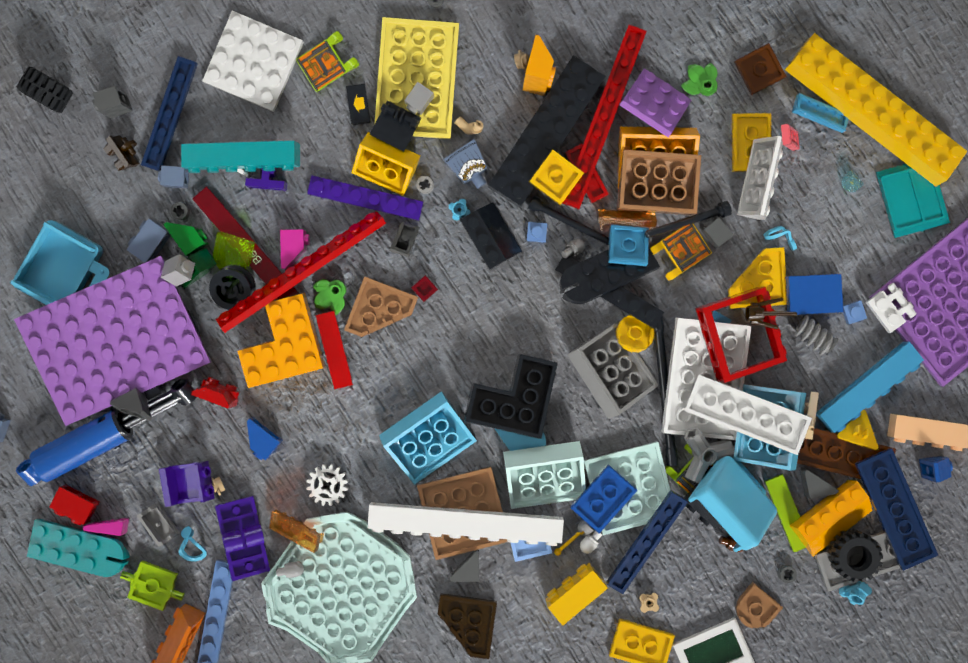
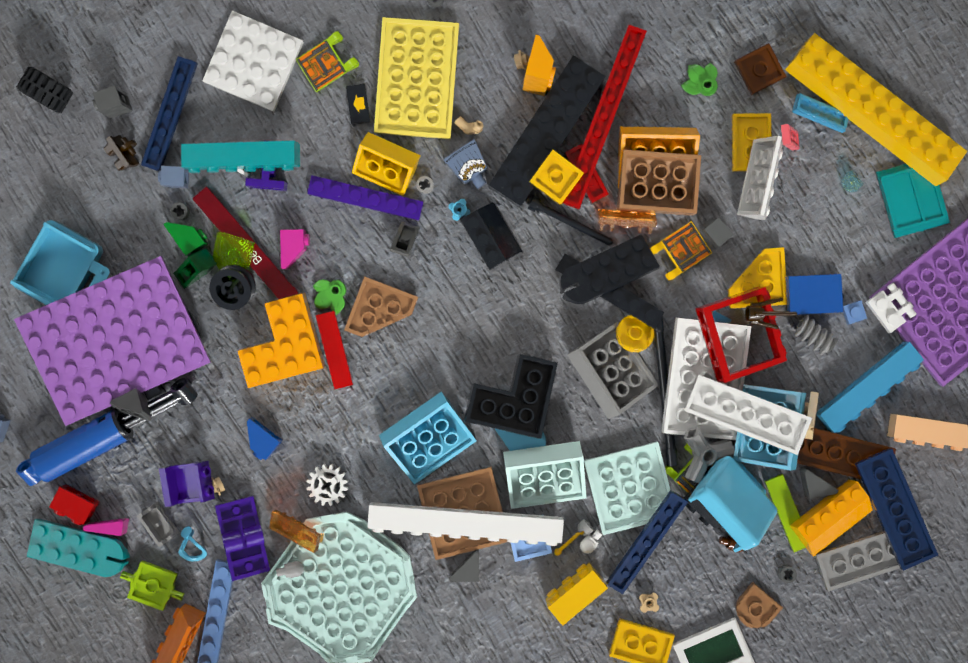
sand blue brick [127,218,171,263] -> none
light grey brick [161,254,195,286] -> none
red slope [191,377,240,409] -> none
red plate [216,211,386,333] -> none
black hinge [370,100,422,152] -> none
light grey brick [404,82,434,115] -> none
dark red plate [411,275,438,302] -> none
dark brown plate [437,593,497,659] -> none
medium blue plate [527,222,547,243] -> none
light grey cylinder [561,239,585,258] -> none
blue tile [570,464,638,534] -> none
dark azure tile [608,225,649,266] -> none
medium lavender plate [620,68,692,137] -> none
black piece [644,201,732,238] -> none
medium azure piece [763,226,797,251] -> none
black tyre [827,529,883,582] -> none
yellow piece [837,410,878,450] -> none
medium azure plate [839,581,872,605] -> none
blue slope [919,456,953,483] -> none

